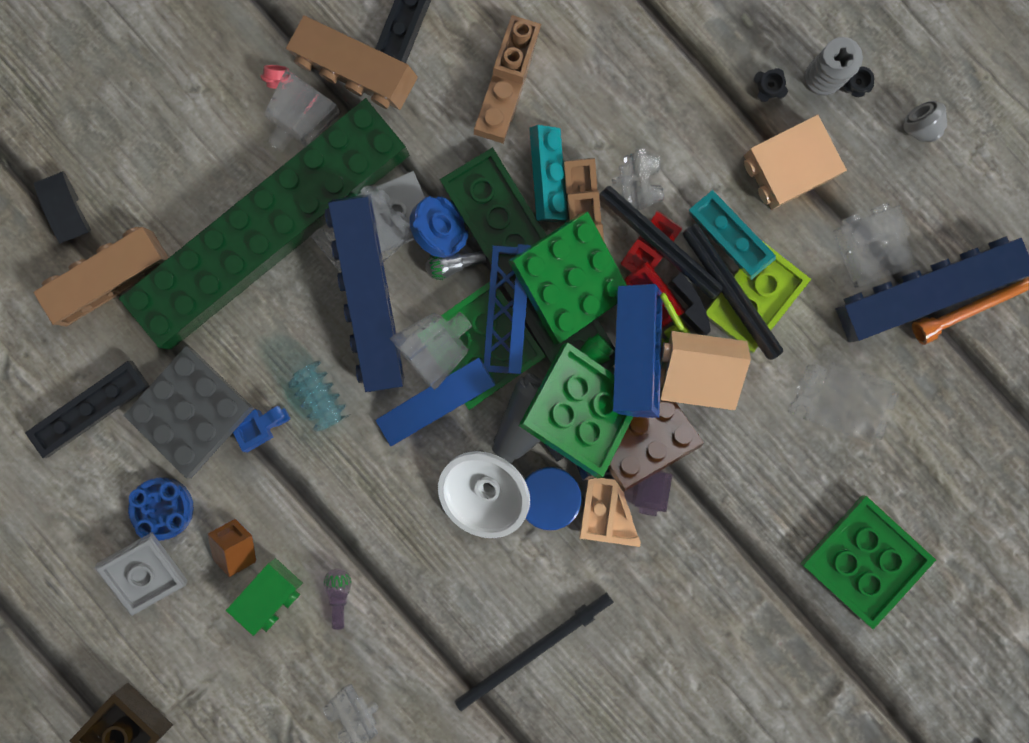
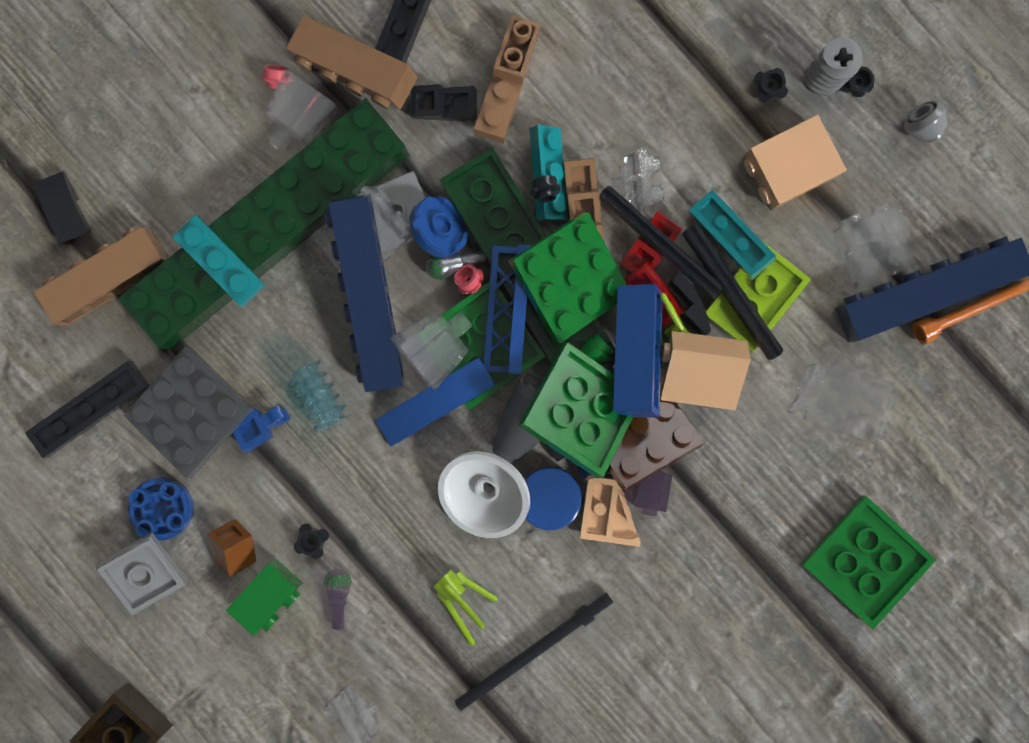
none -> teal plate [172,215,266,308]
none -> black plate [294,523,329,559]
none -> black slope [410,84,477,121]
none -> lime plant [433,569,498,646]
none -> coral plate [454,265,484,295]
none -> black plate [530,175,562,203]

